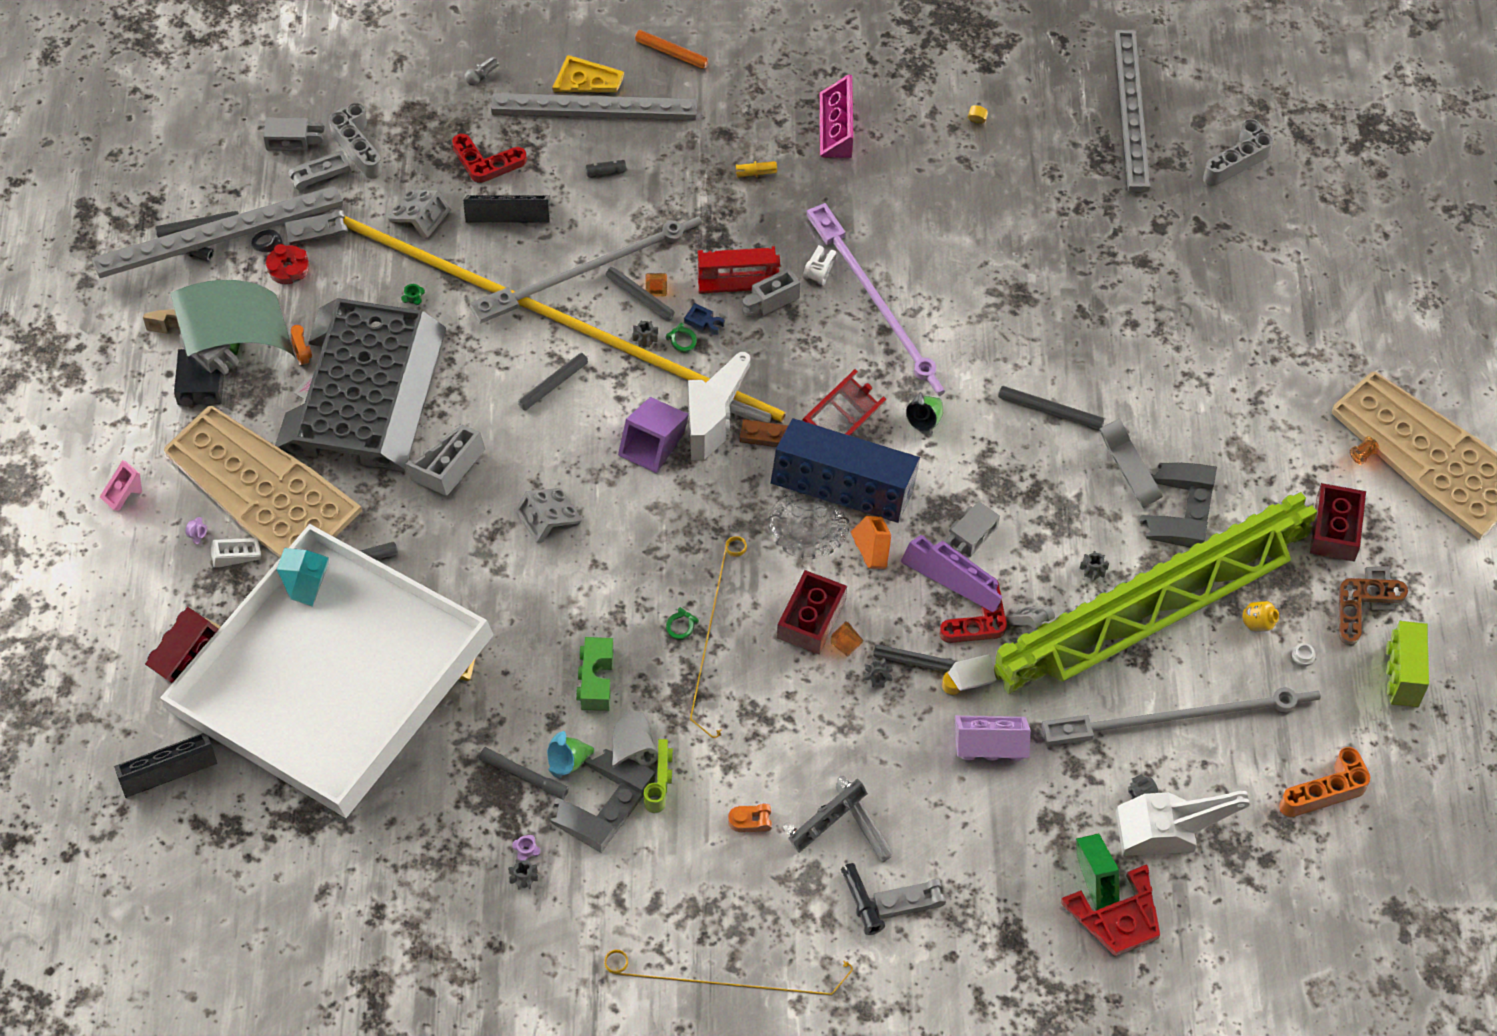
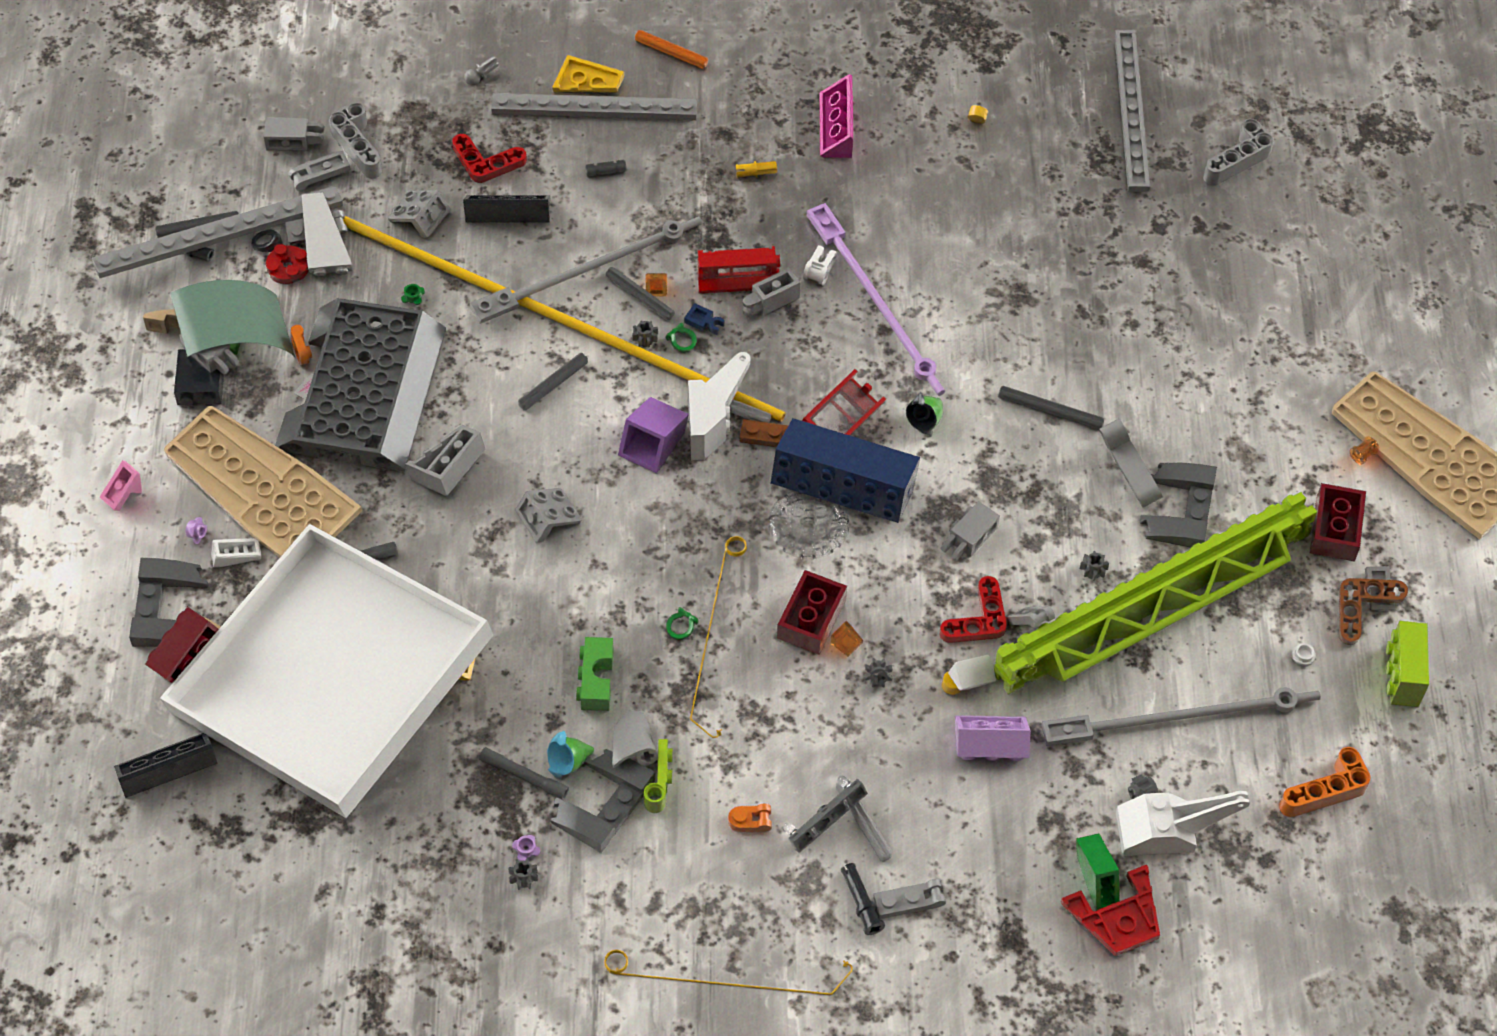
teal slope [276,548,329,607] -> none
orange slope [850,516,891,570] -> none
dark grey axle [873,644,958,672] -> none
medium lavender wedge [901,535,1002,612] -> none
yellow head [1242,601,1279,632] -> none
none -> dark grey wedge [129,558,209,647]
none -> white slope [301,193,353,276]

